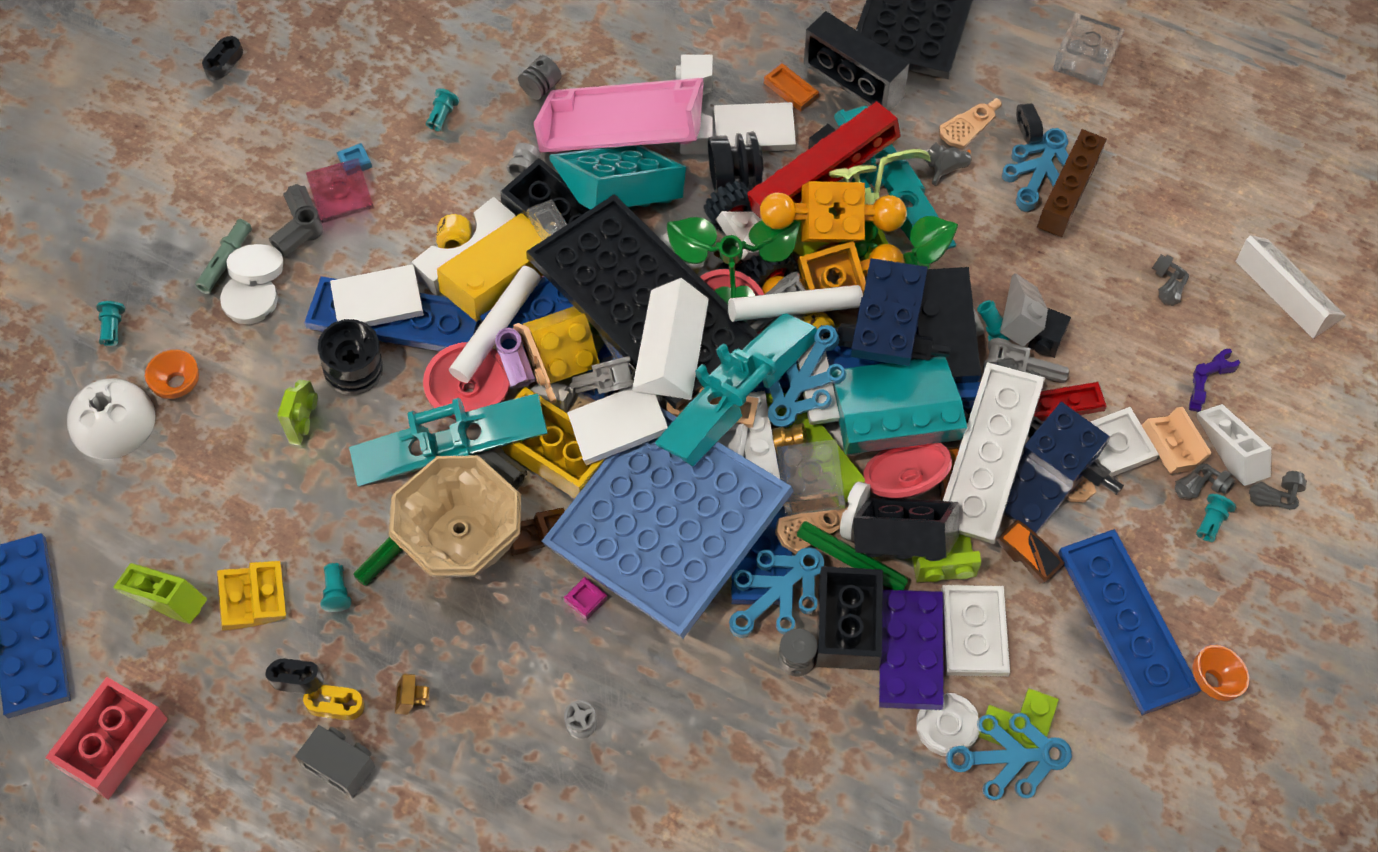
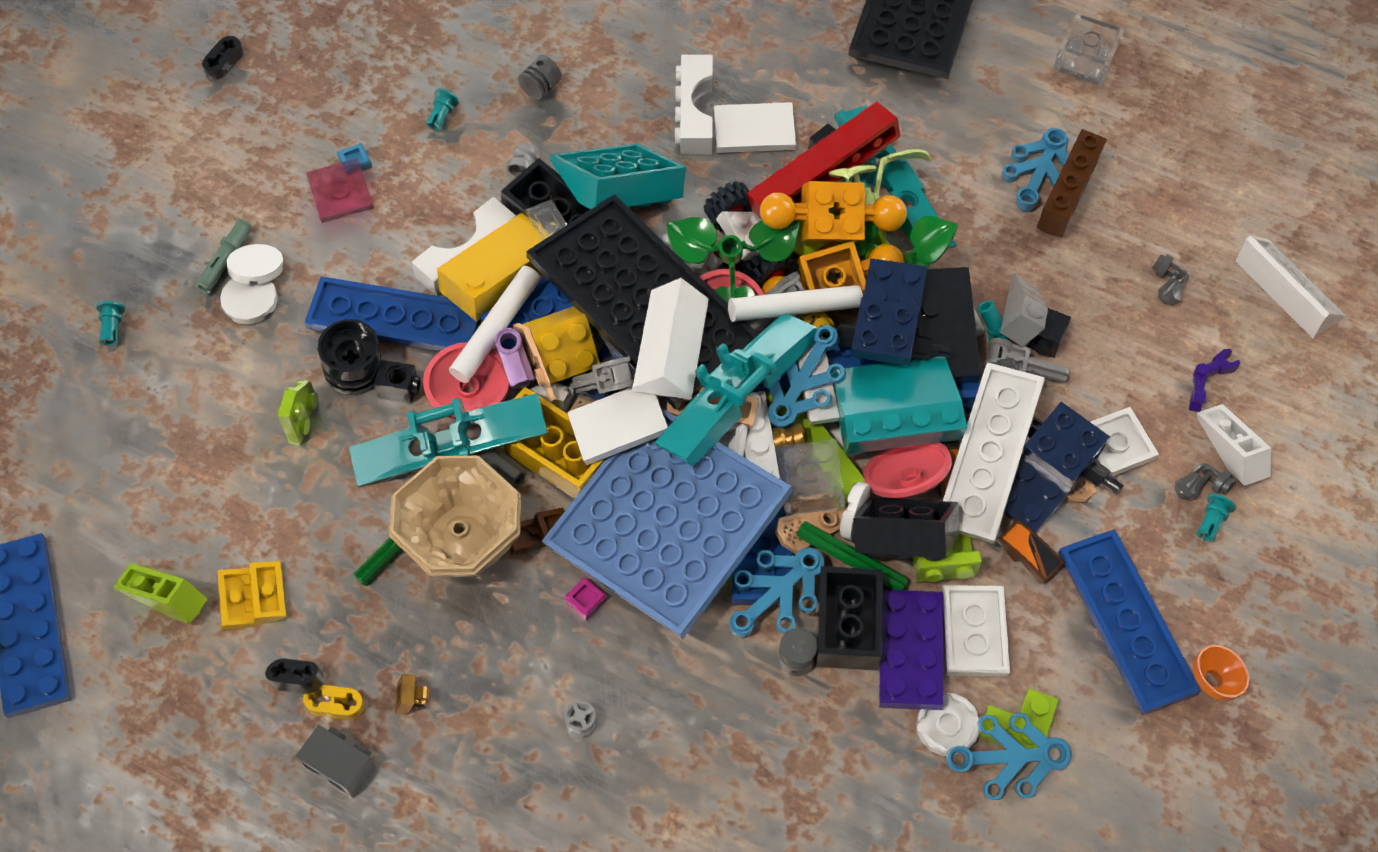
coral brick [45,677,168,800] -> none
white piece [67,378,156,459] -> none
orange piece [145,349,199,399] -> none
dark grey piece [269,184,323,257] -> none
teal pin [320,563,352,612] -> none
white tile [330,264,424,326] -> none
yellow head [436,214,473,249] -> none
bright pink slope [533,78,704,154] -> none
black wheel [708,131,764,193] -> none
orange tile [764,63,819,112] -> none
black brick [803,11,909,111] -> none
dark grey animal [924,142,972,186] -> none
light nougat piece [939,98,1002,149] -> none
black beam [1016,103,1043,143] -> none
red tile [1034,382,1107,422] -> none
light nougat bracket [1142,407,1211,474] -> none
dark grey piece [1249,471,1307,510] -> none
none -> black brick [373,360,421,404]

